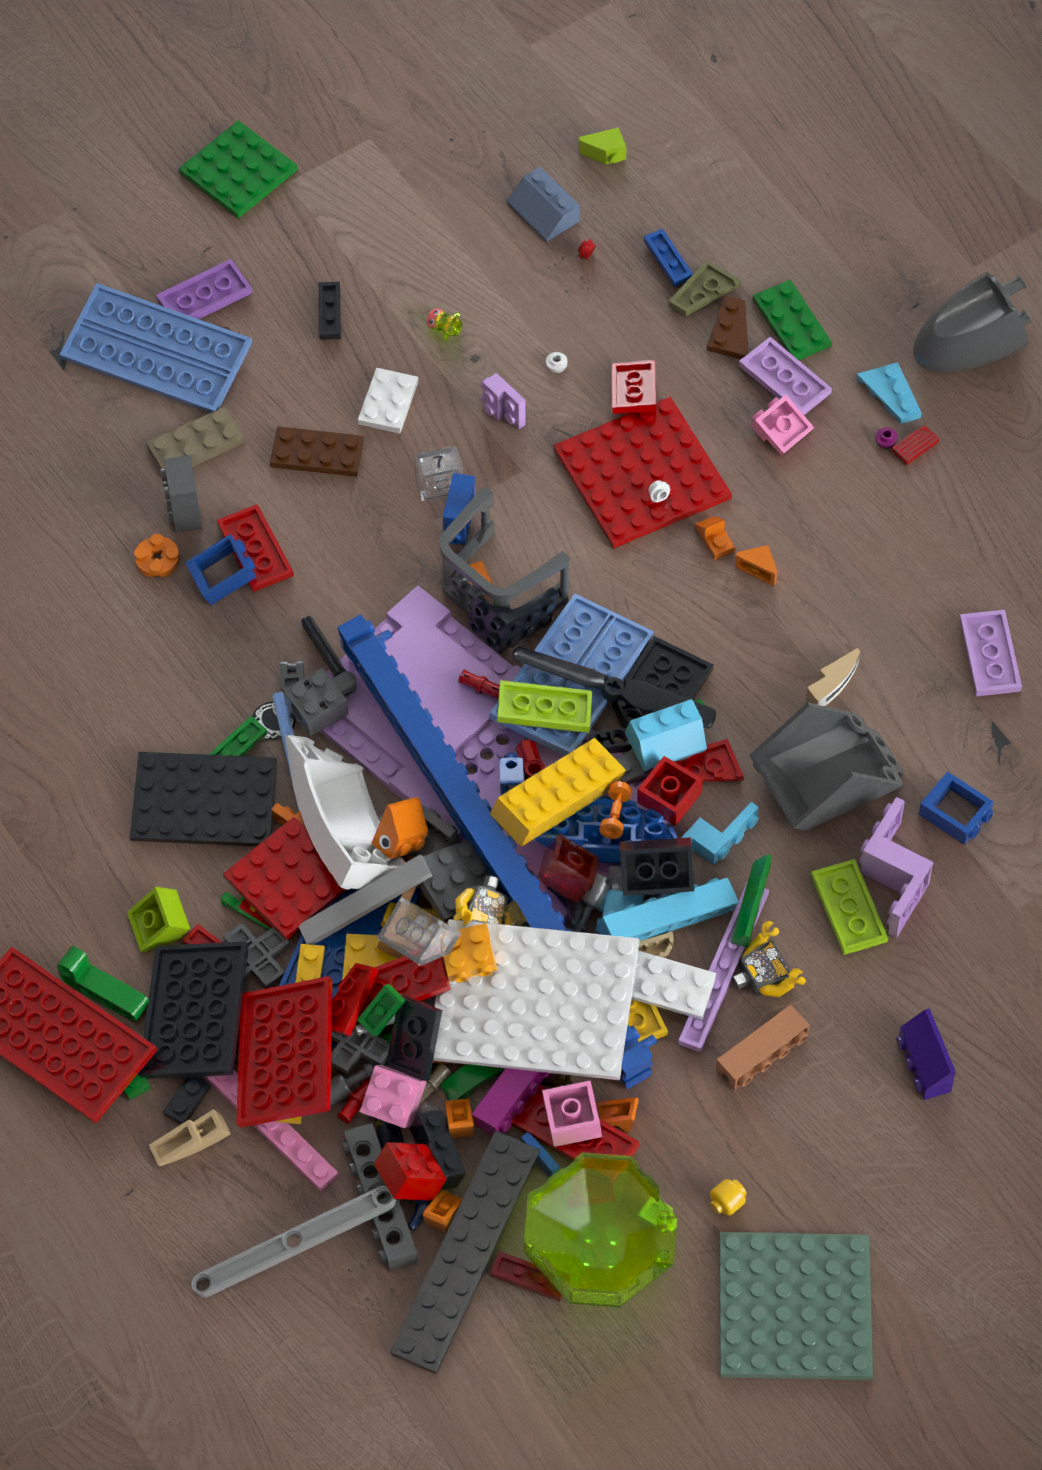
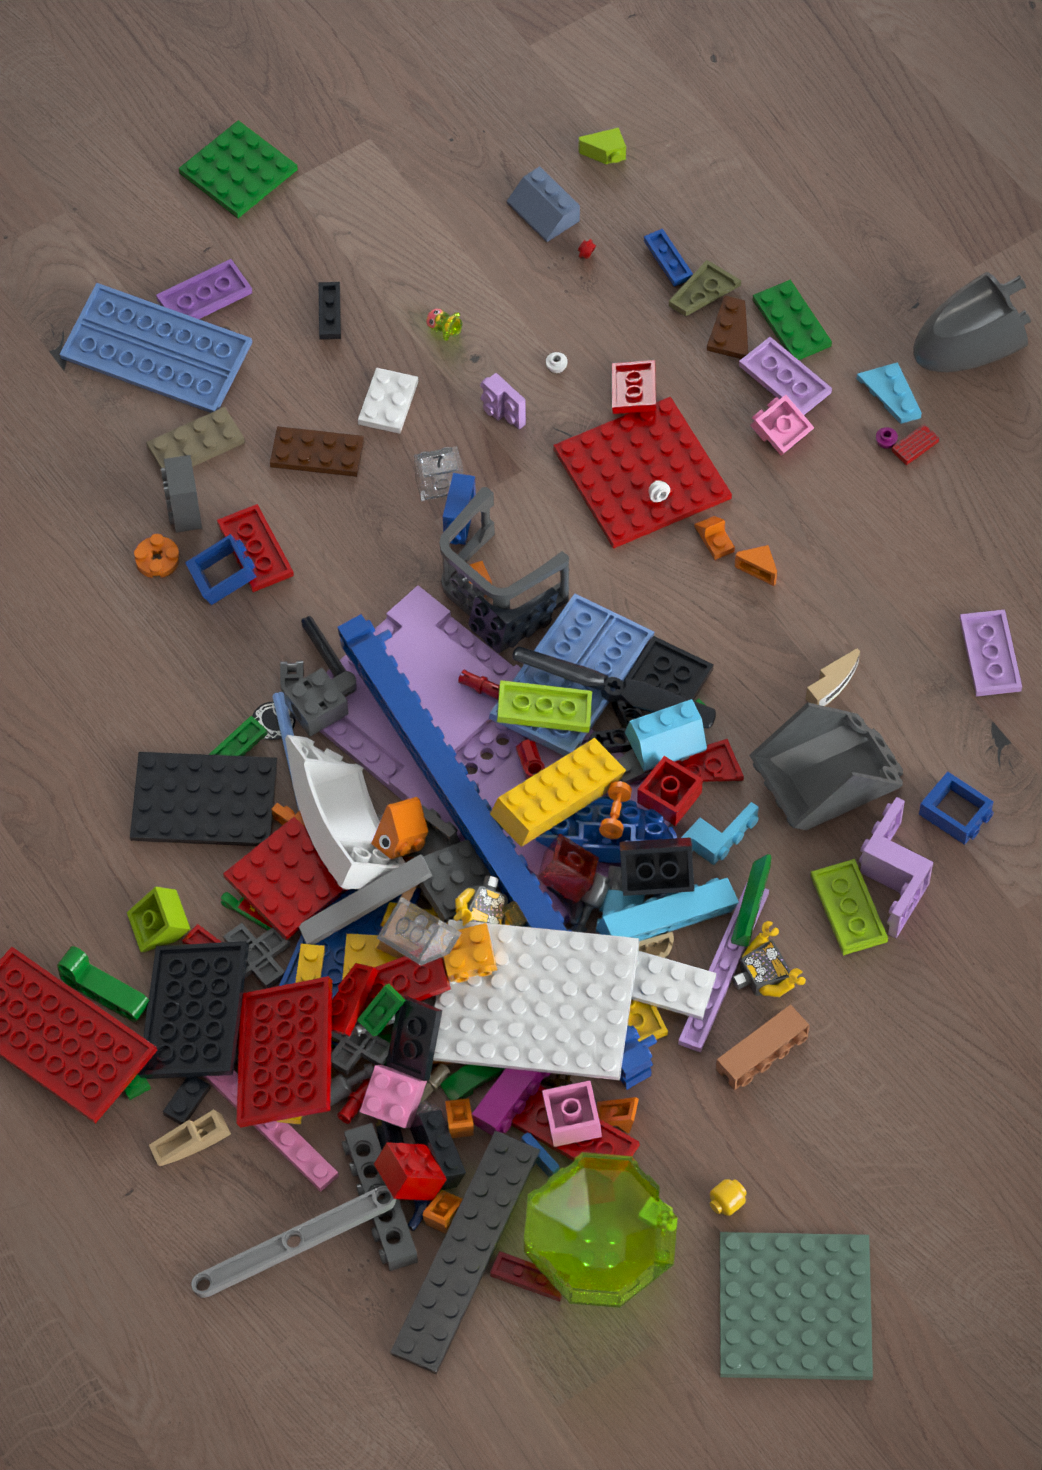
torso [499,753,524,795] -> none
dark purple slope [896,1008,956,1100] -> none

